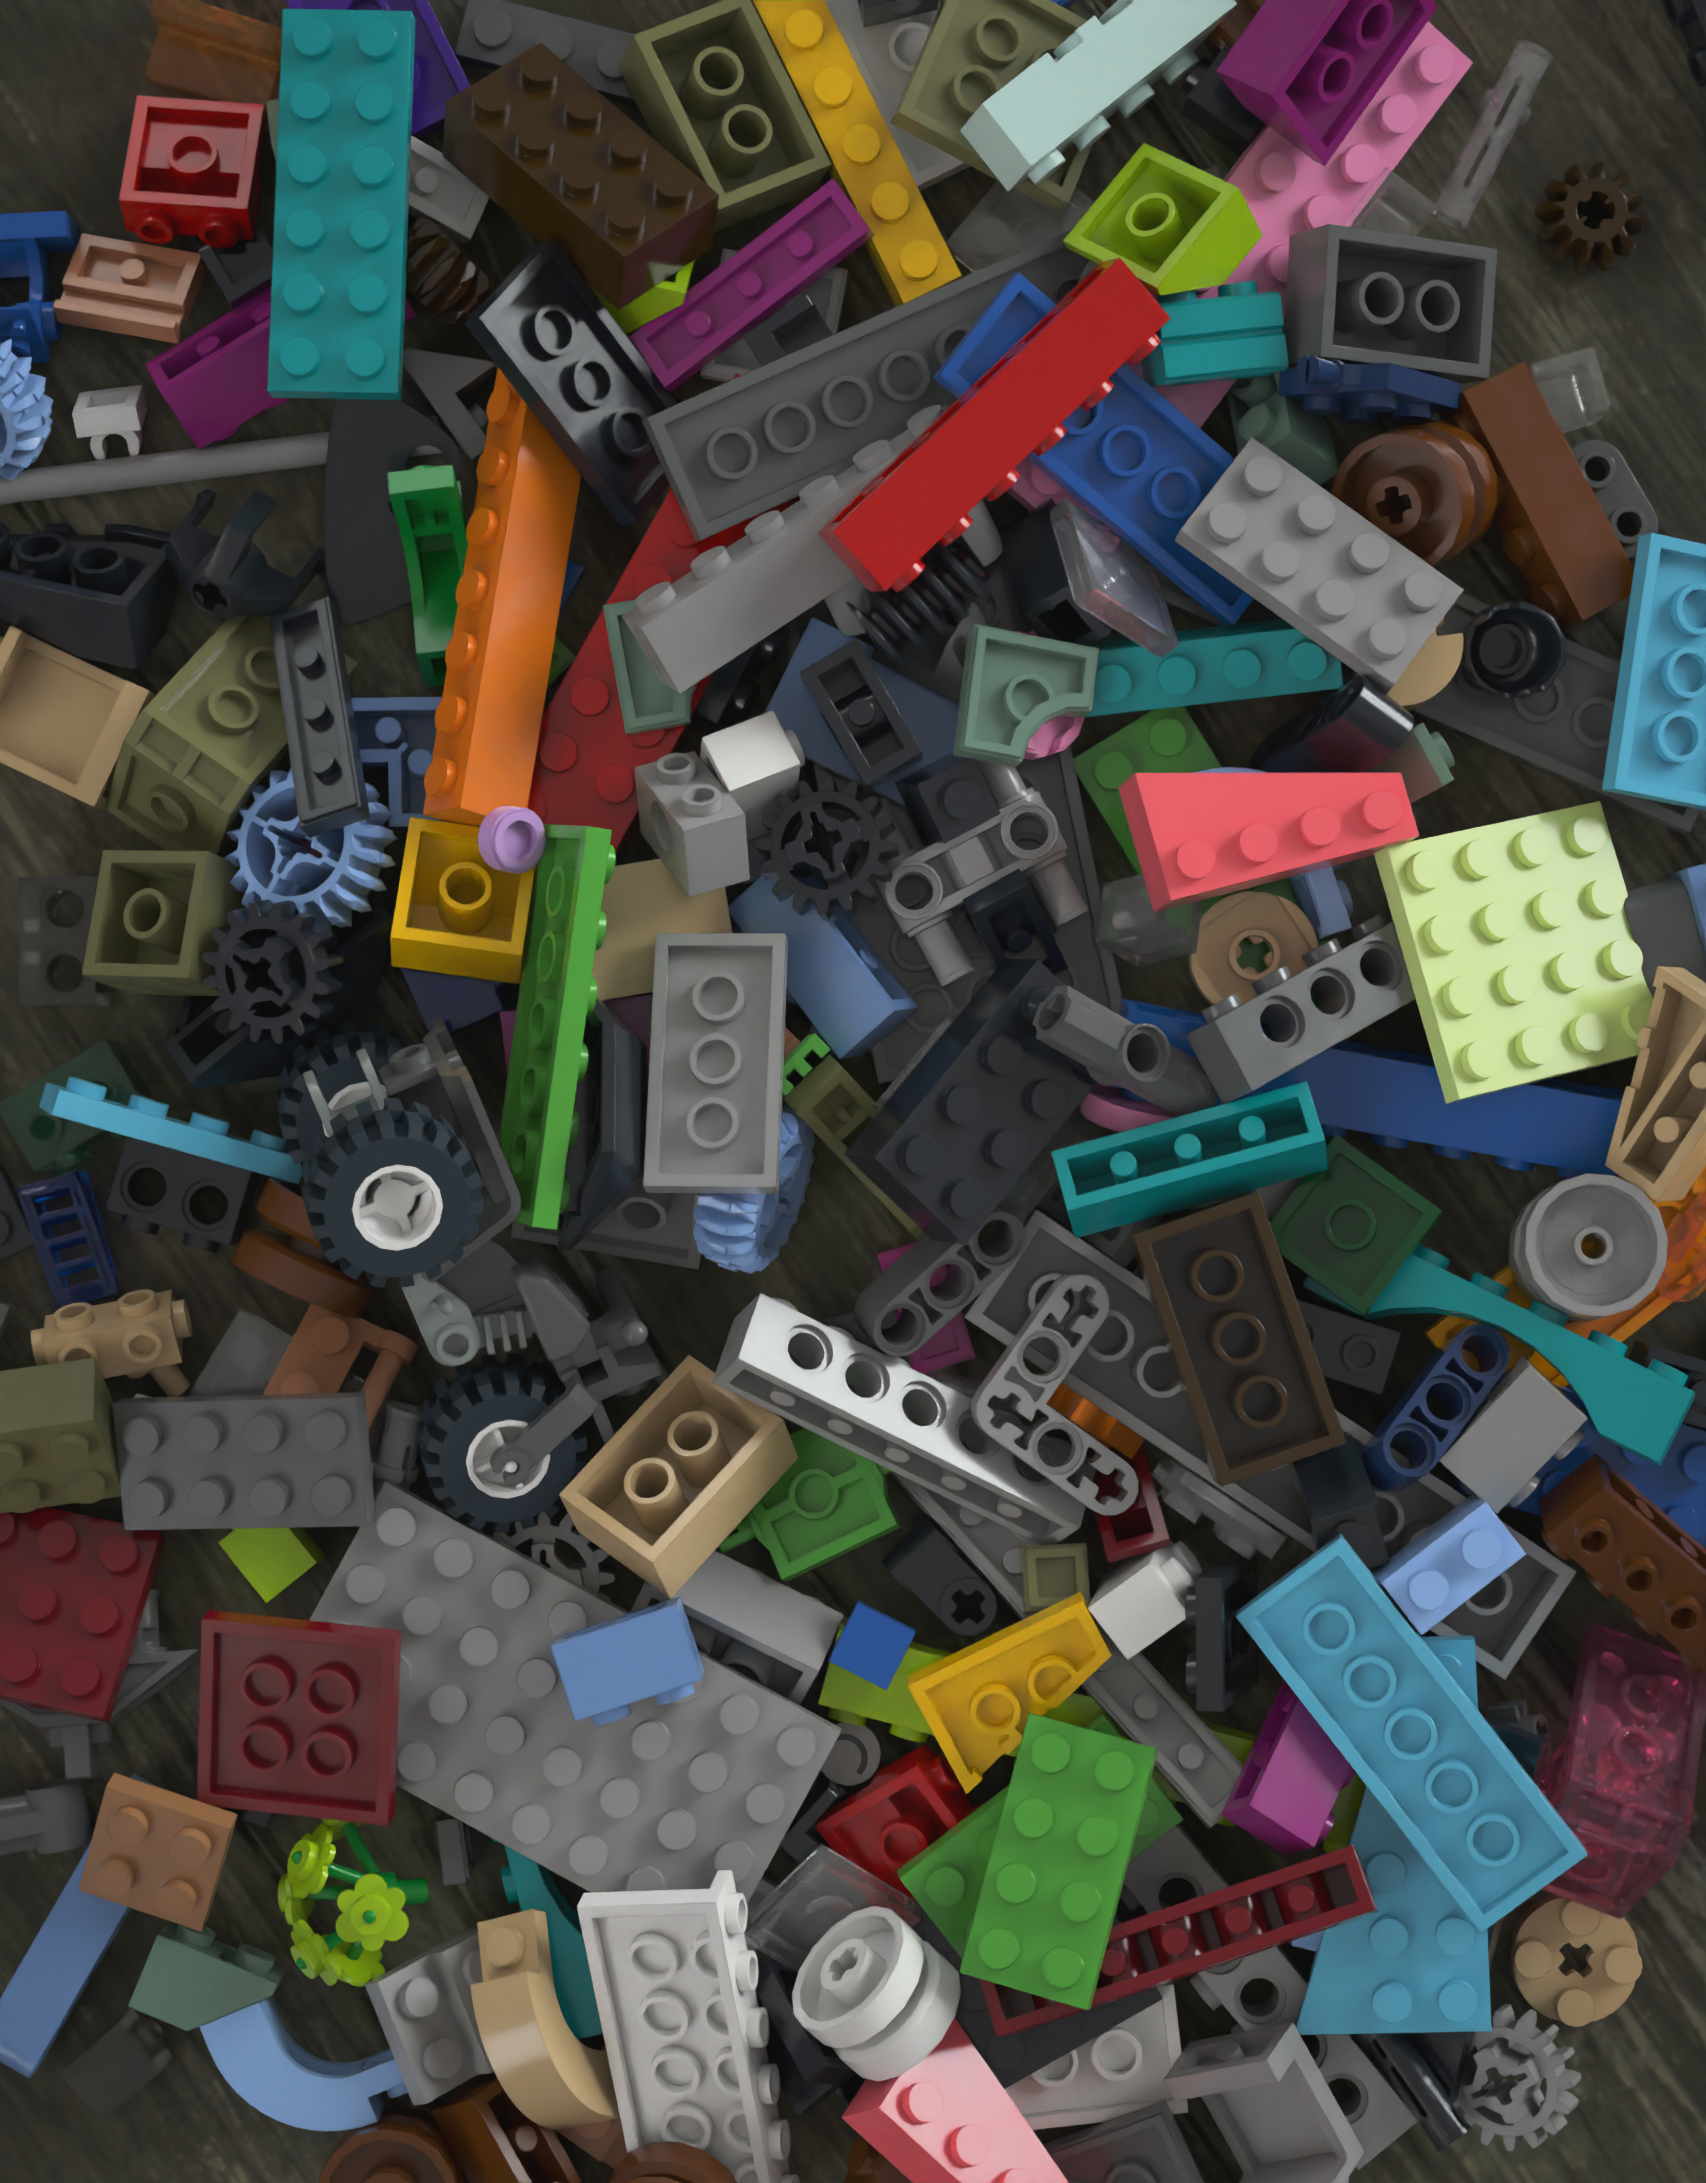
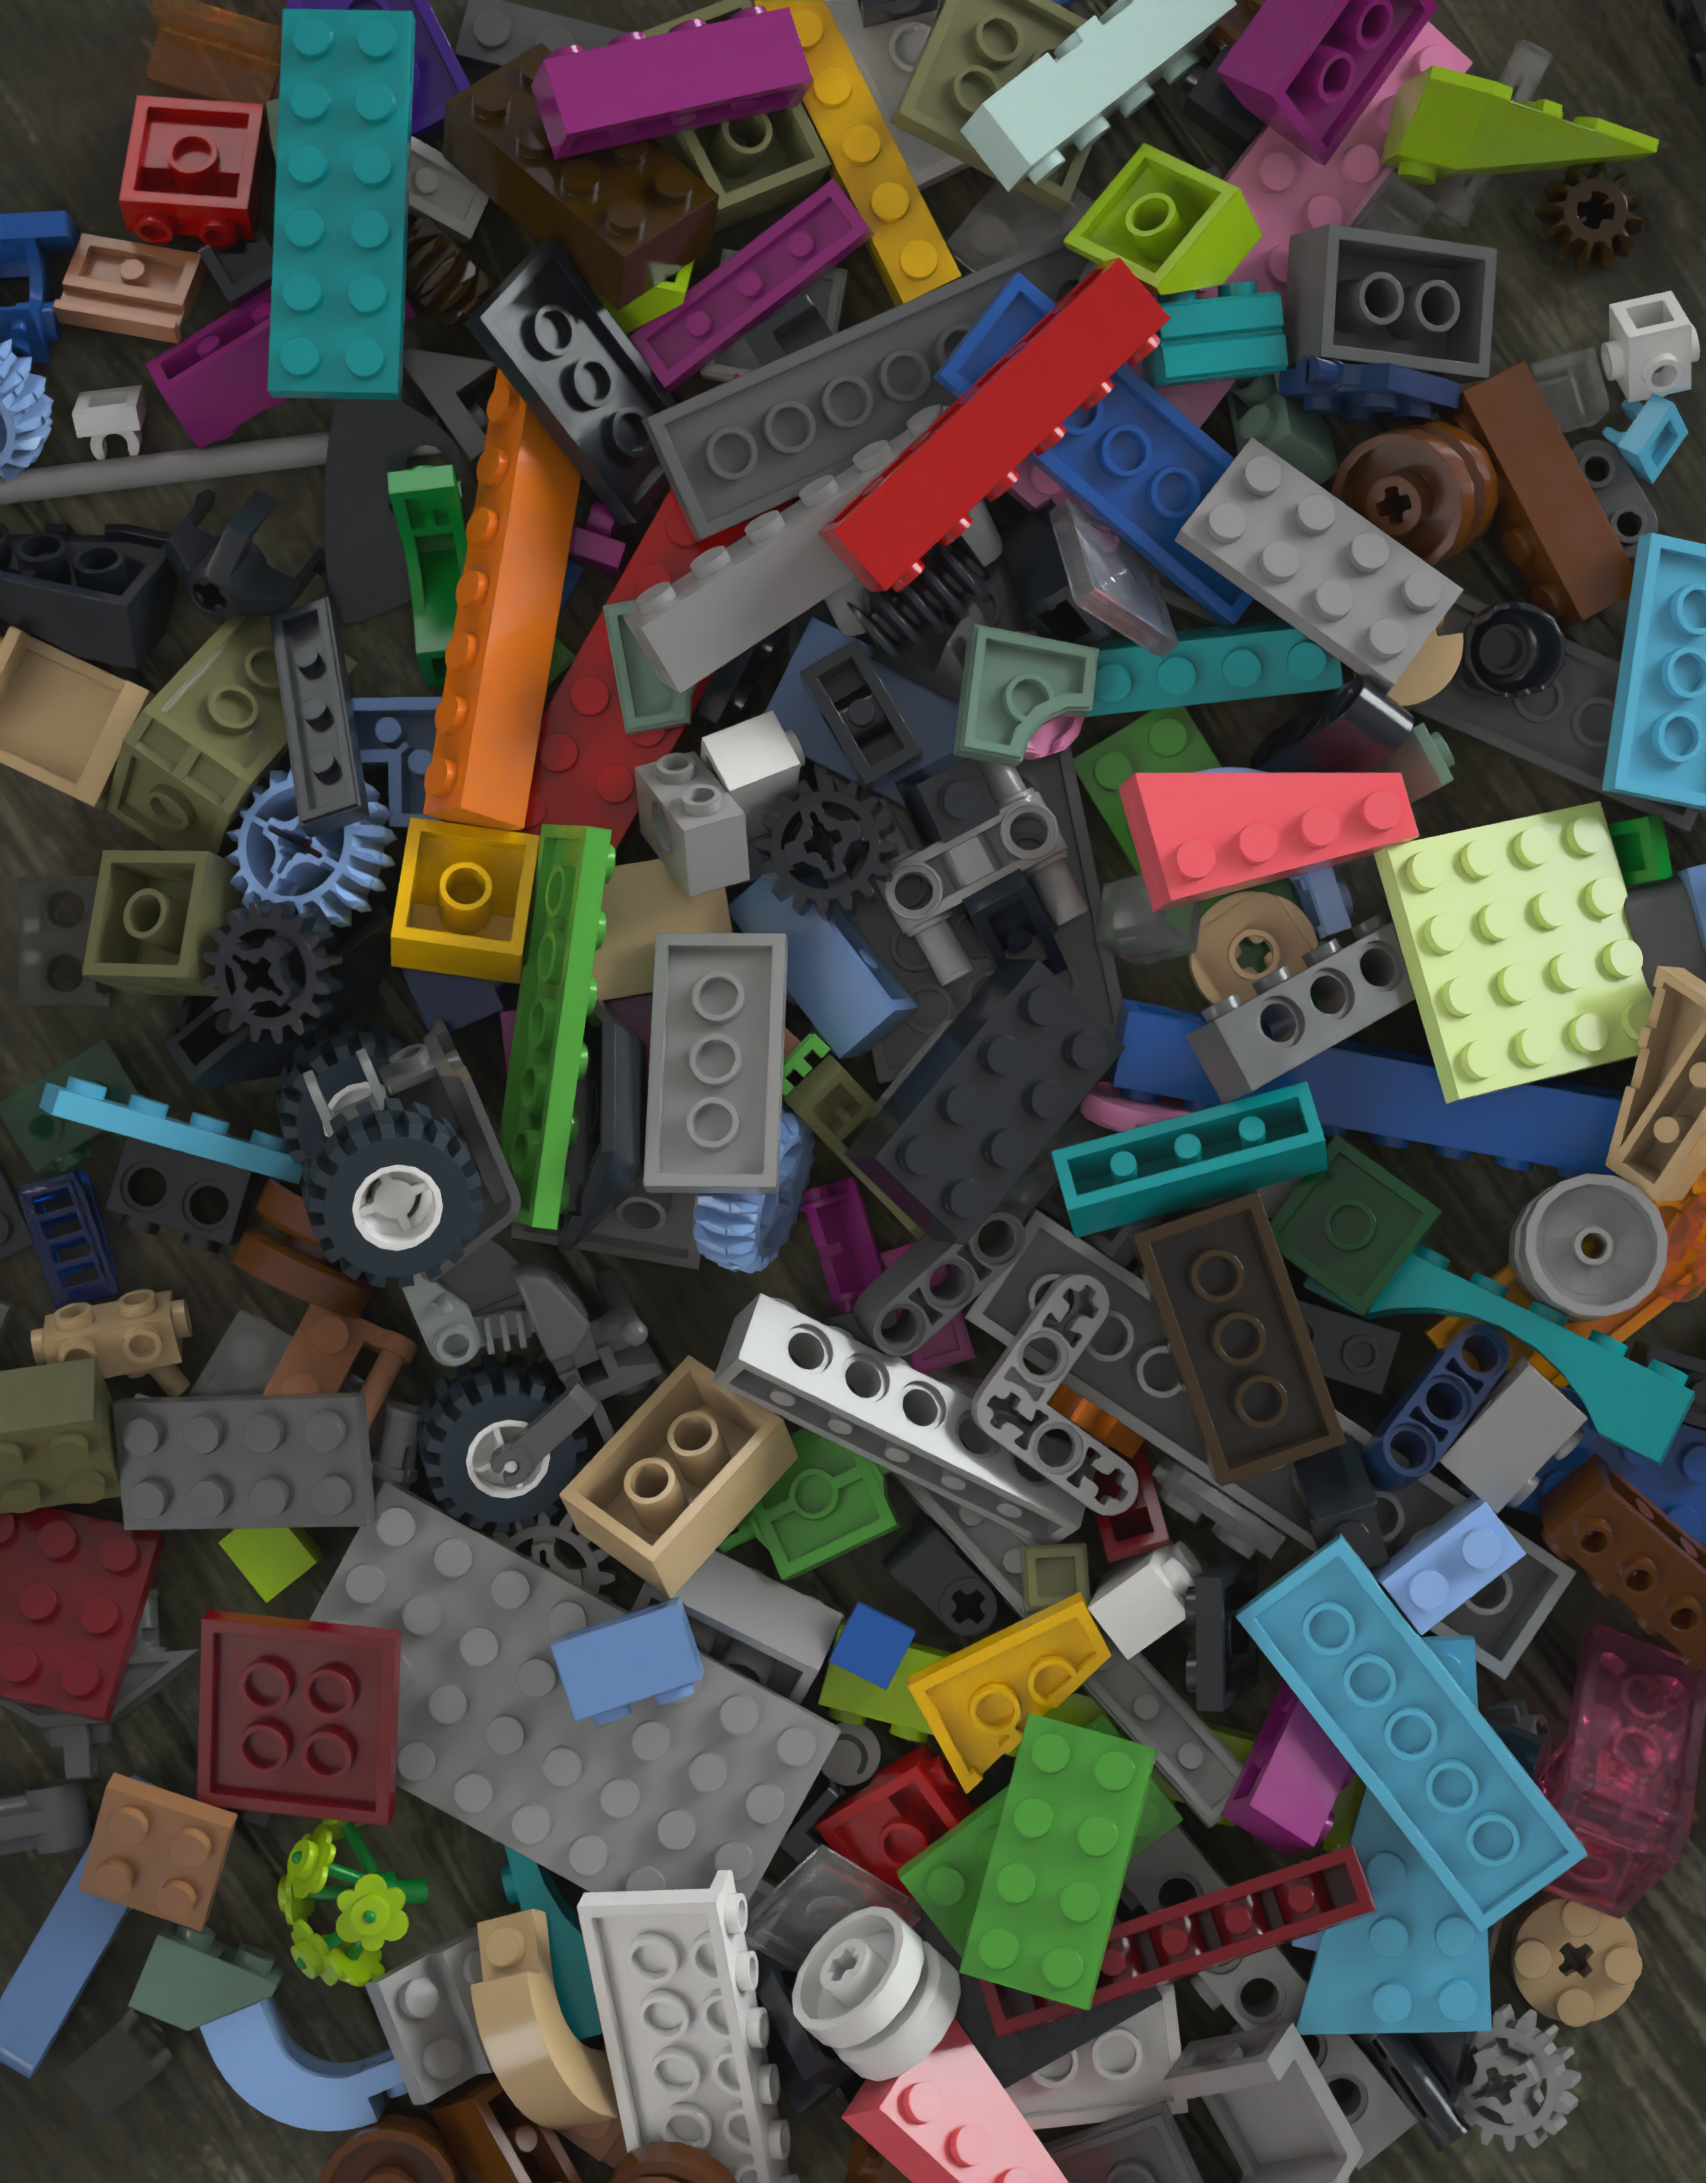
dark grey tile [436,1811,475,1886] -> none
lavender tile [478,806,546,873] -> none
dark grey piece [1032,985,1218,1117] -> none
none -> magenta brick [531,6,813,160]
none -> magenta tile [568,501,630,577]
none -> magenta hinge [799,1176,884,1315]
none -> lime wedge [1380,65,1659,185]
none -> white brick [1601,291,1700,403]
none -> medium azure tile [1602,393,1688,484]
none -> green plate [1607,815,1673,887]

